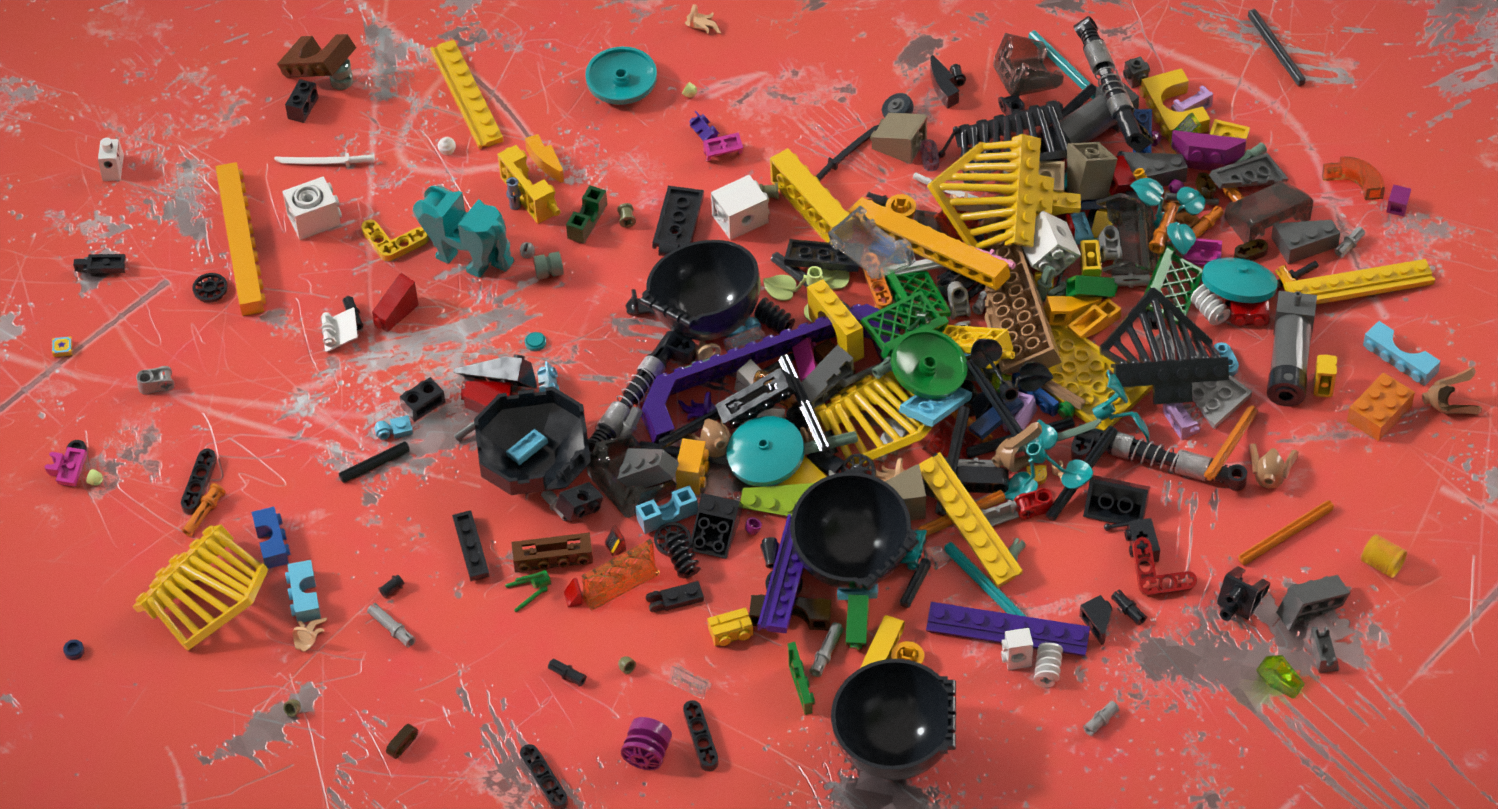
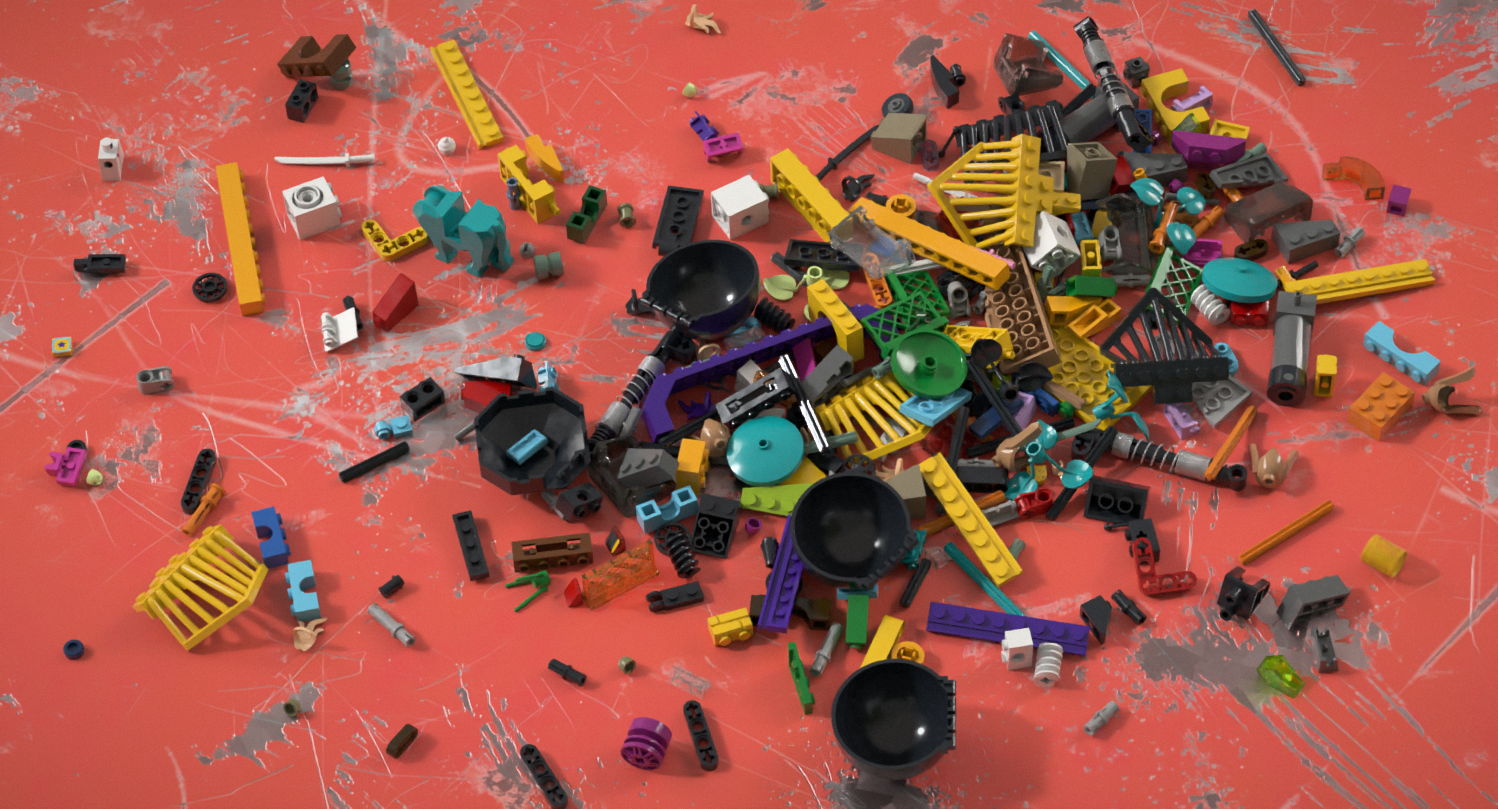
teal dish [585,46,657,105] -> none
none -> black piece [841,174,875,202]

